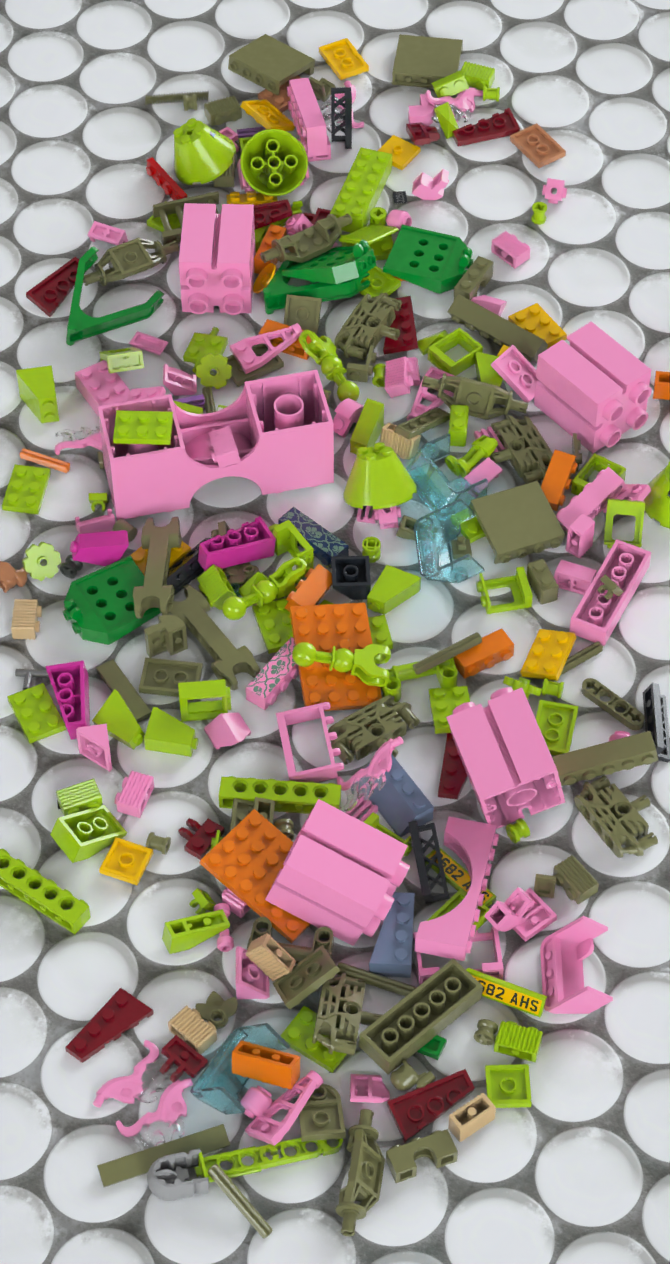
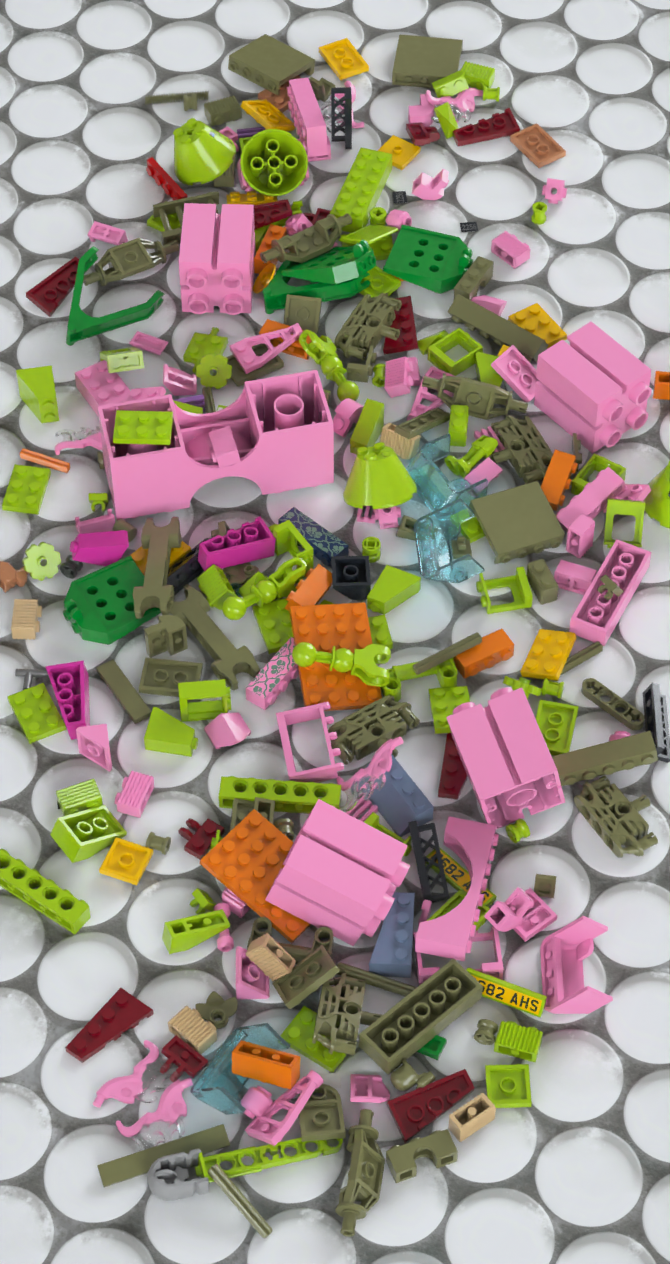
lime slope [92,689,145,750] -> none
olive brick [553,855,599,904] -> none
none -> bright pink tile [418,899,432,926]
none -> black sticker [460,222,478,232]

